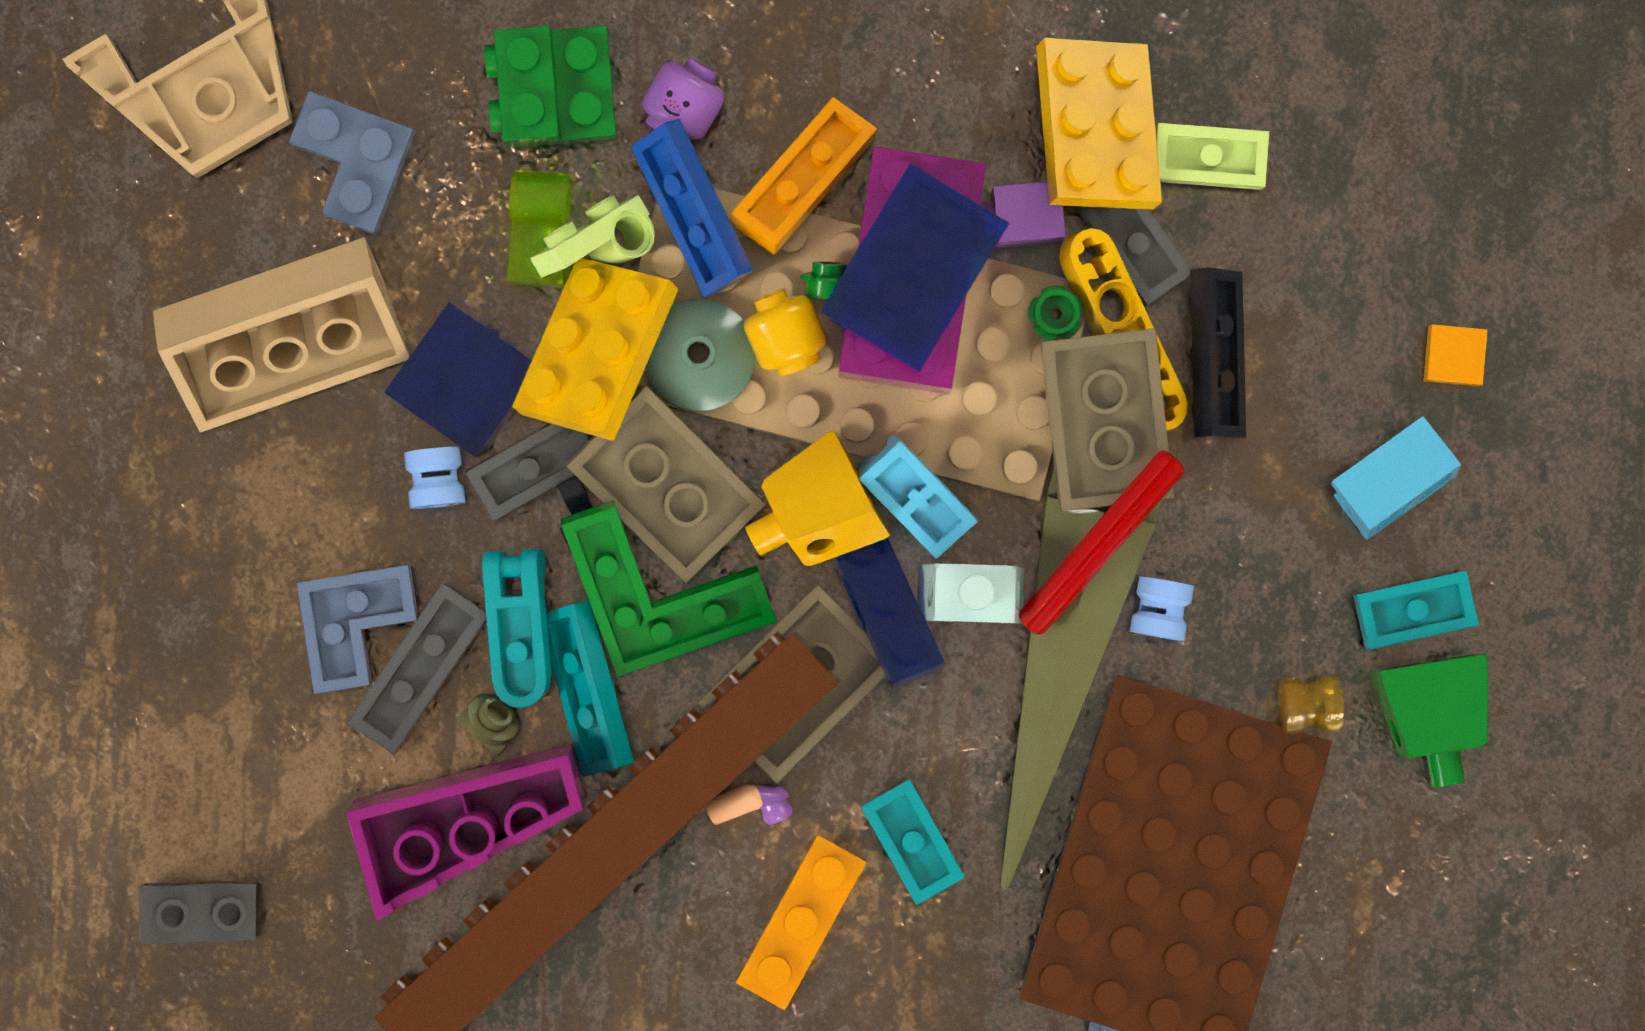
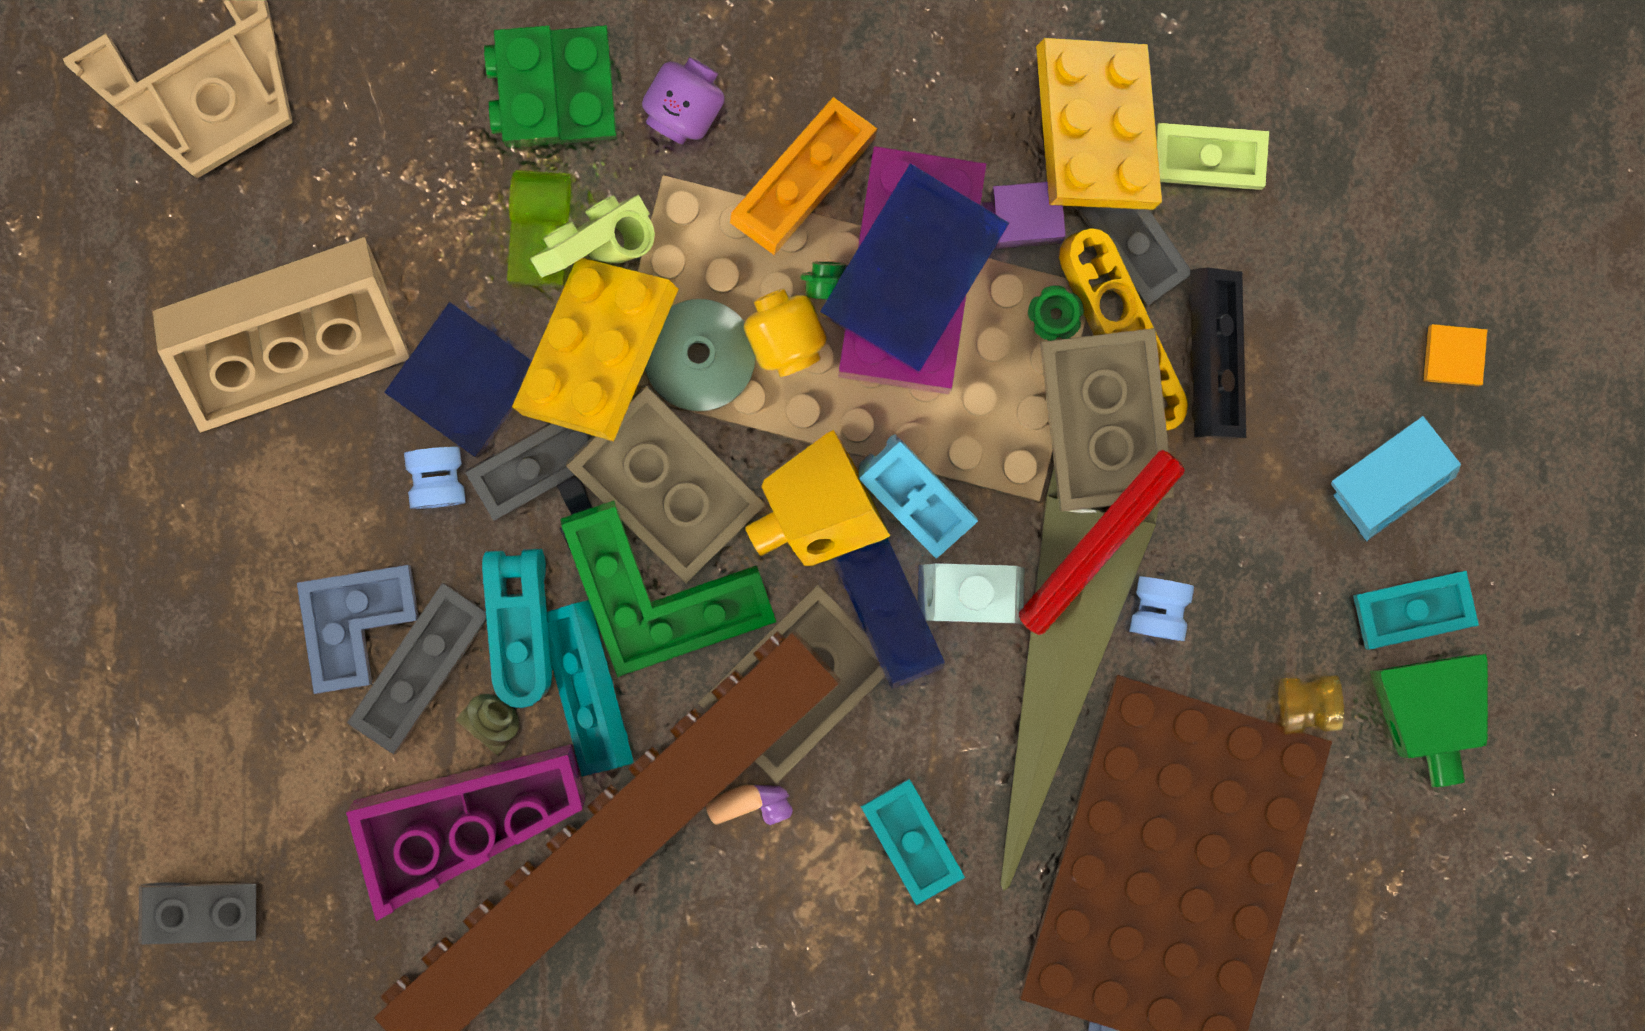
sand blue plate [289,91,415,236] -> none
blue plate [631,119,754,298] -> none
light orange plate [736,834,867,1010] -> none

